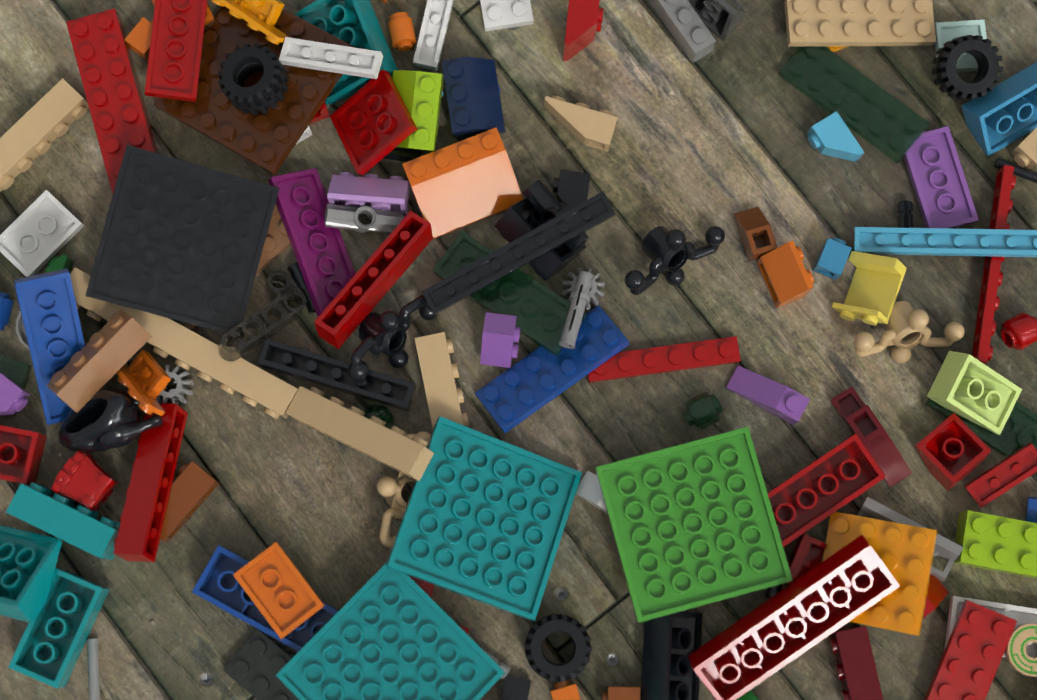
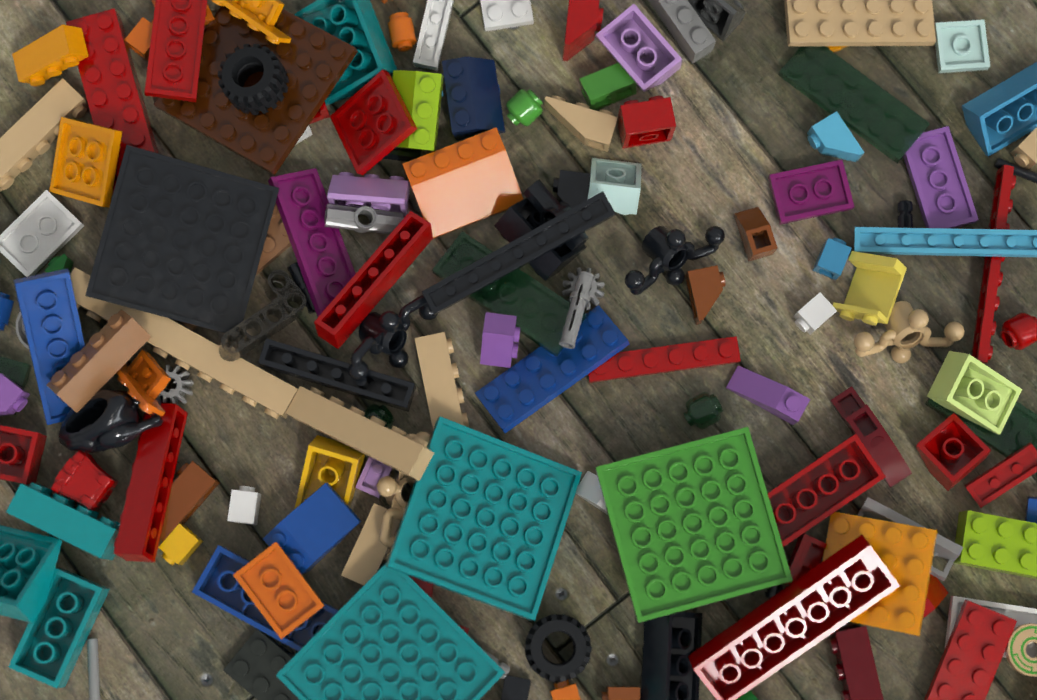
white plate [279,37,383,79] -> none
orange slope [757,240,814,308] -> none
black tyre [932,35,1003,100] -> none
none -> light orange brick [12,24,88,86]
none -> light orange plate [49,117,122,207]
none -> yellow brick [158,523,204,566]
none -> white brick [227,486,261,525]
none -> blue slope [263,482,361,575]
none -> yellow slope [295,435,365,509]
none -> tan brick [341,503,401,586]
none -> lavender plate [355,457,393,498]
none -> bright green head [506,89,543,126]
none -> bright green hinge [579,63,636,111]
none -> light aqua slope [587,158,641,215]
none -> lavender slope [595,4,683,92]
none -> red brick [617,96,676,149]
none -> dark orange slope [685,265,725,325]
none -> magenta plate [768,160,854,225]
none -> white brick [793,292,837,335]

